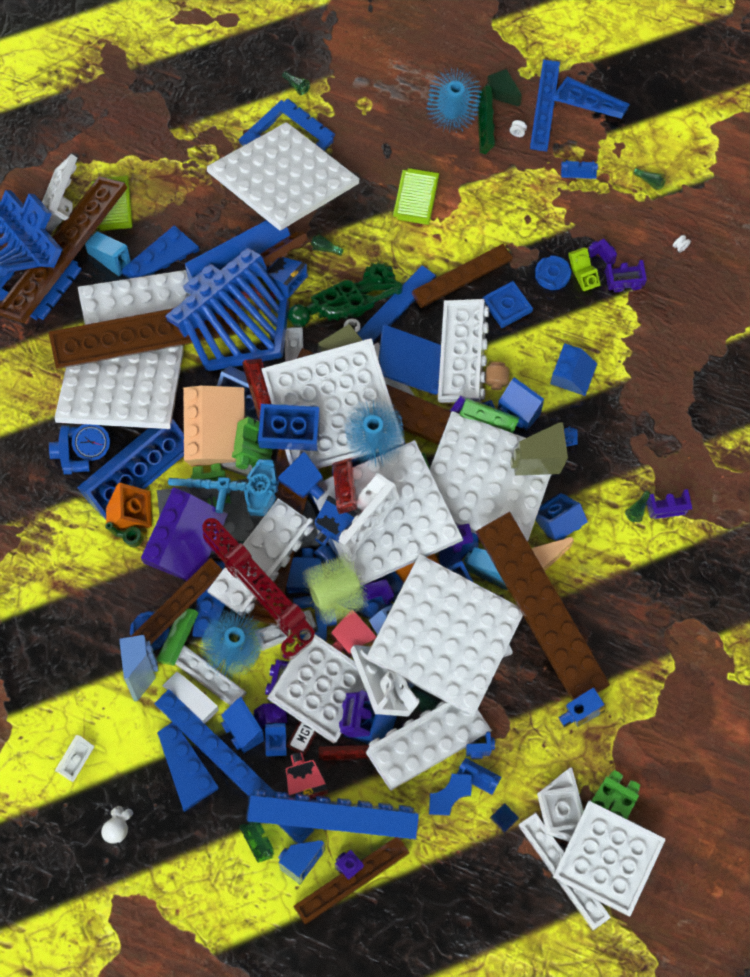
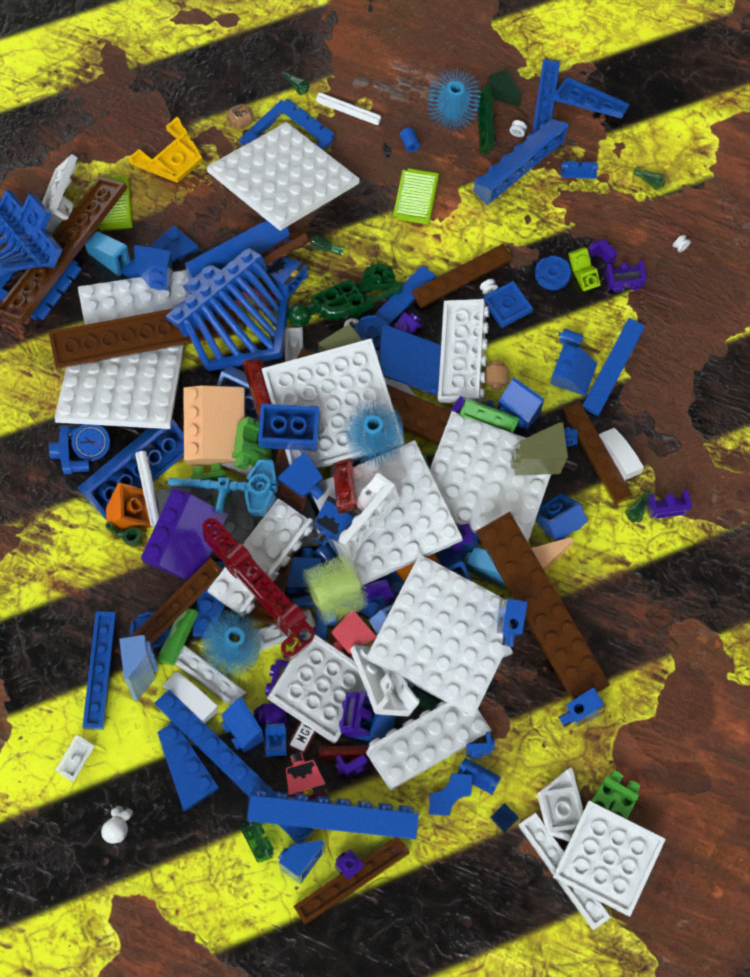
none -> blue plate [82,611,116,730]
none -> yellow wing [128,117,203,183]
none -> blue slope [134,245,173,291]
none -> white axle [135,451,160,527]
none -> medium nougat head [226,104,254,130]
none -> white axle [316,93,381,125]
none -> dark purple bracket [335,755,368,779]
none -> blue tile [354,315,389,351]
none -> dark purple bracket [393,312,423,334]
none -> blue piece [400,128,421,152]
none -> blue slope [473,119,569,206]
none -> white bush [480,279,498,296]
none -> blue torso [497,599,527,647]
none -> blue piece [558,328,584,348]
none -> reddish brown plate [562,401,632,505]
none -> blue tile [583,318,645,416]
none -> white slope [599,428,644,480]

